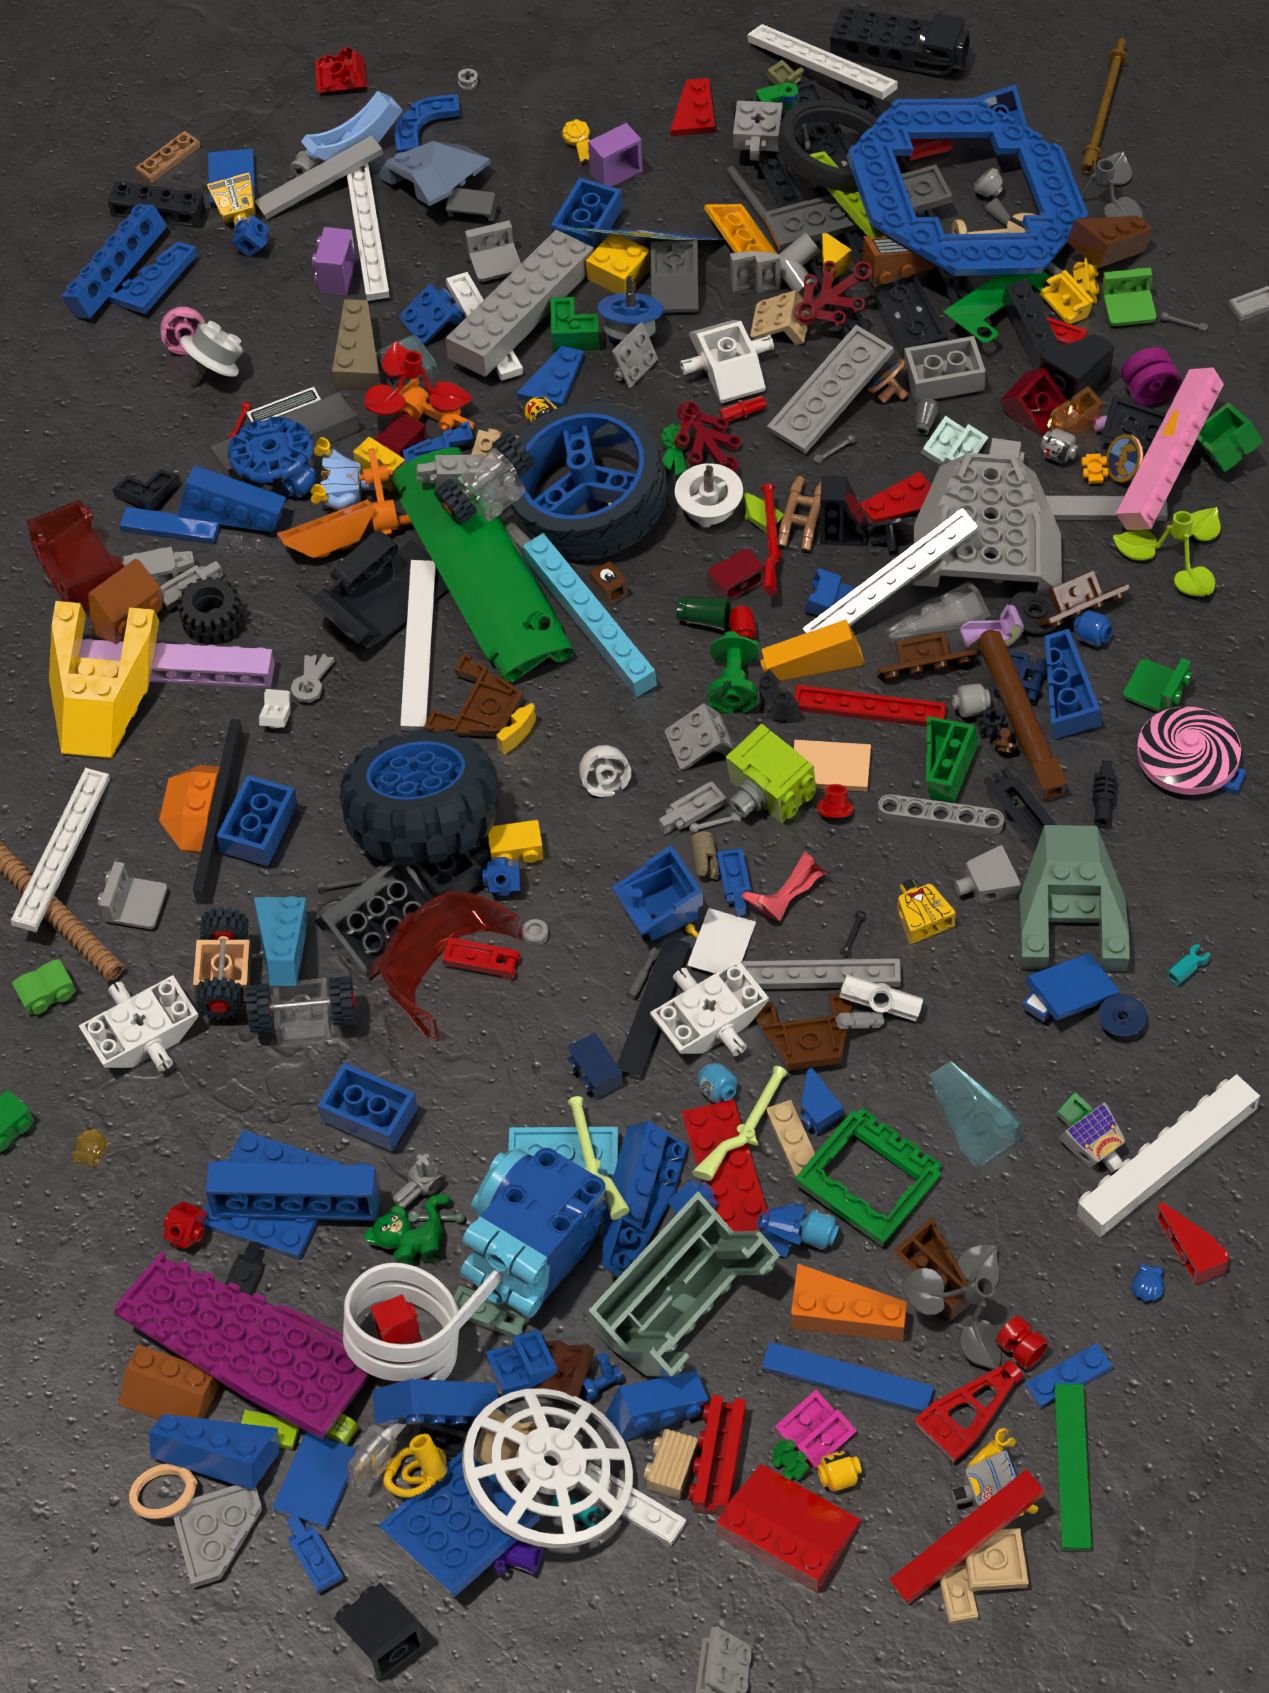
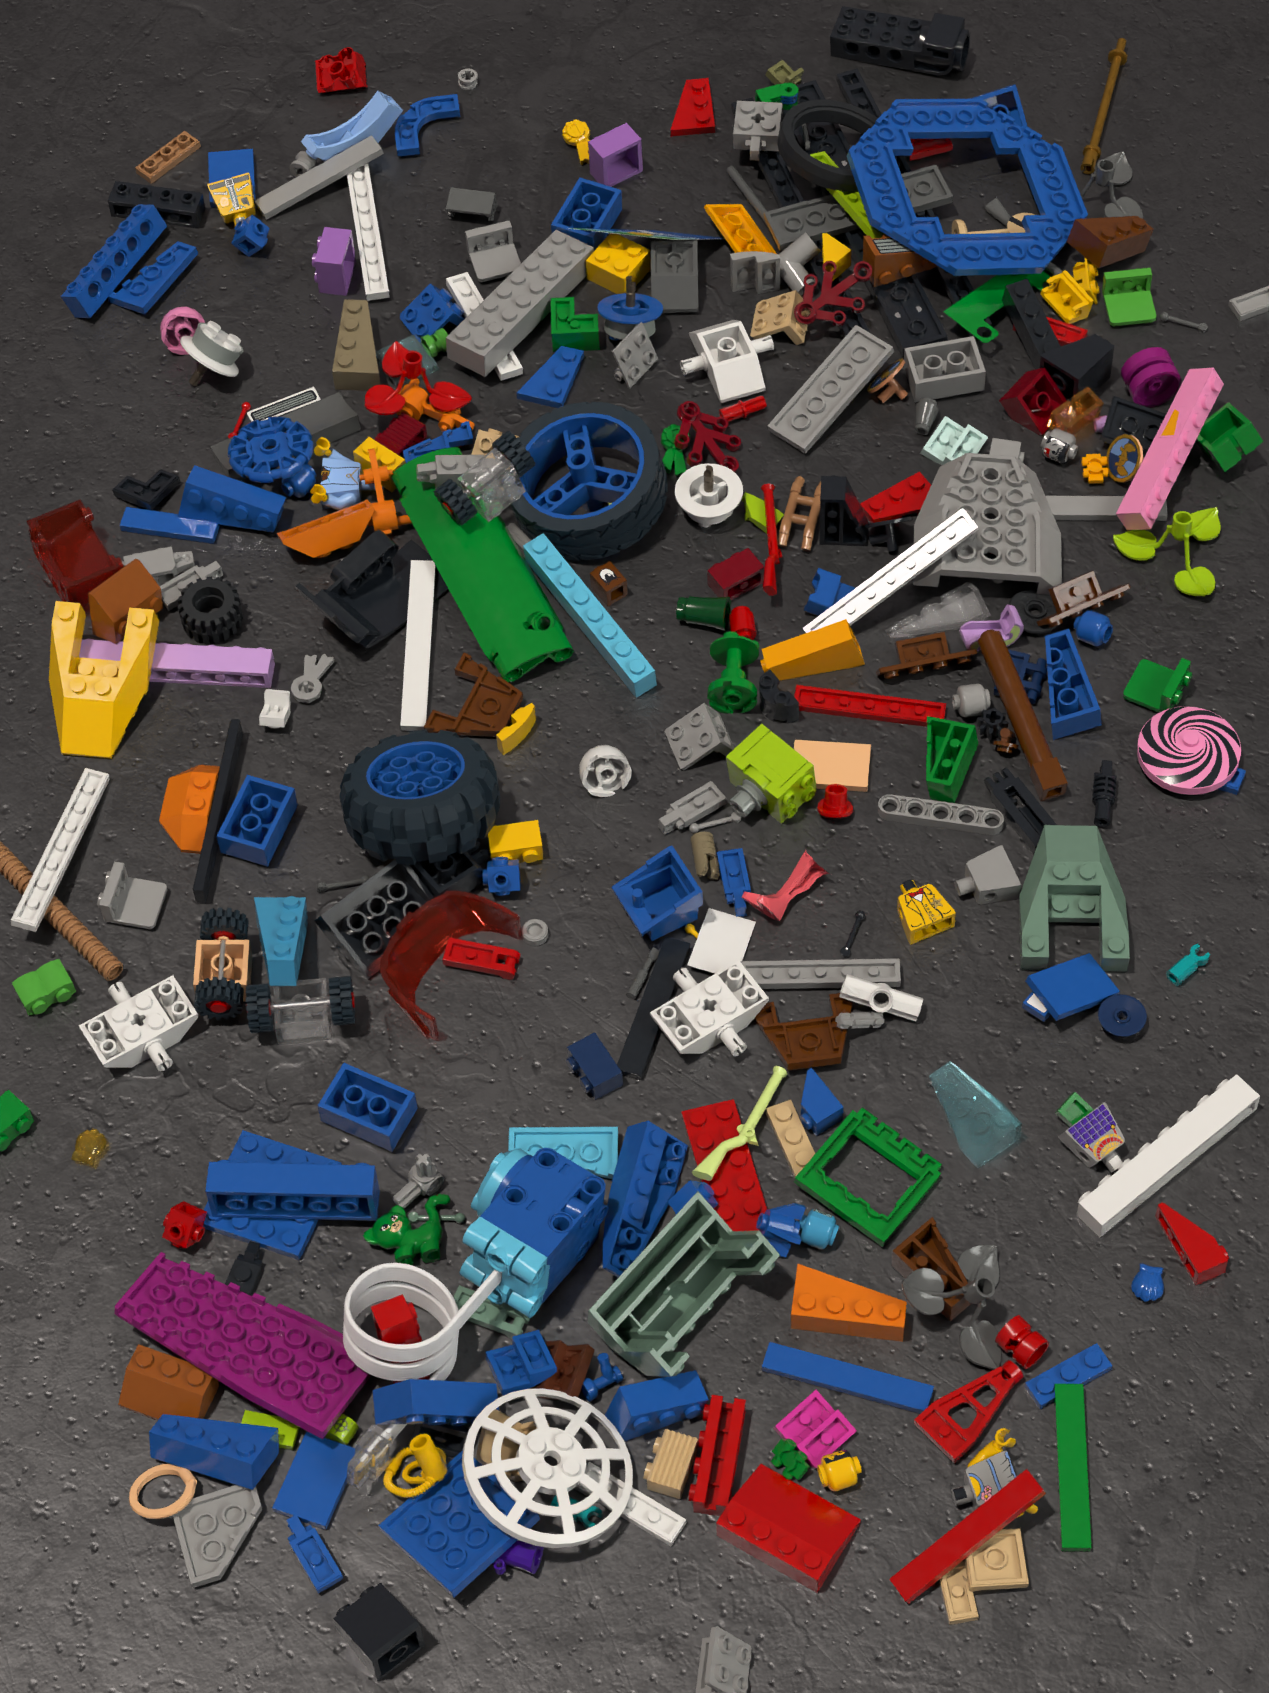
sand blue wedge [379,141,491,206] -> none
head [524,397,557,424] -> none
yellowish green piece [568,1096,630,1220] -> none
dark azure head [697,1063,738,1103] -> none
white plate [747,24,897,100] -> none
dark grey hinge [814,435,856,465] -> none
light grey cone [974,168,1003,198] -> none
none -> bright green wheel [421,328,448,359]

